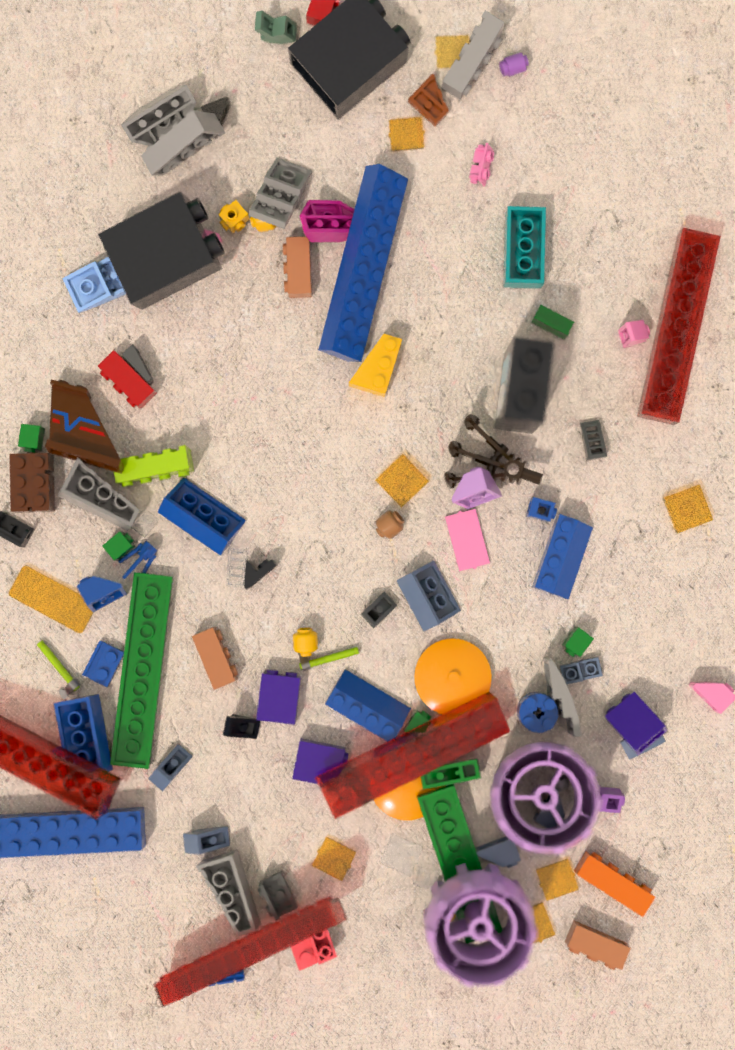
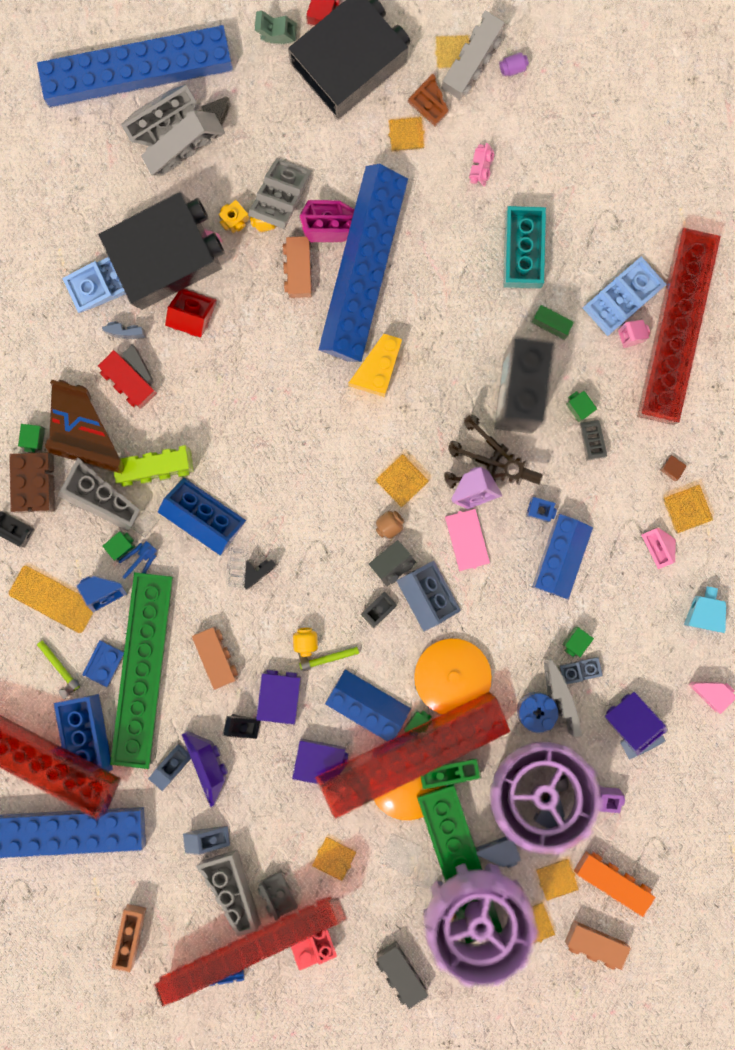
none -> blue brick [37,25,233,108]
none -> sand blue slope [102,321,146,339]
none -> nougat brick [111,904,146,972]
none -> red slope [165,289,216,338]
none -> dark purple wedge [182,731,228,807]
none -> dark grey brick [369,540,417,586]
none -> dark grey brick [376,941,429,1009]
none -> green brick [566,391,597,422]
none -> light blue slope [583,257,667,336]
none -> bright pink slope [642,528,676,569]
none -> dark orange slope [660,455,687,481]
none -> medium azure torso [684,586,726,633]

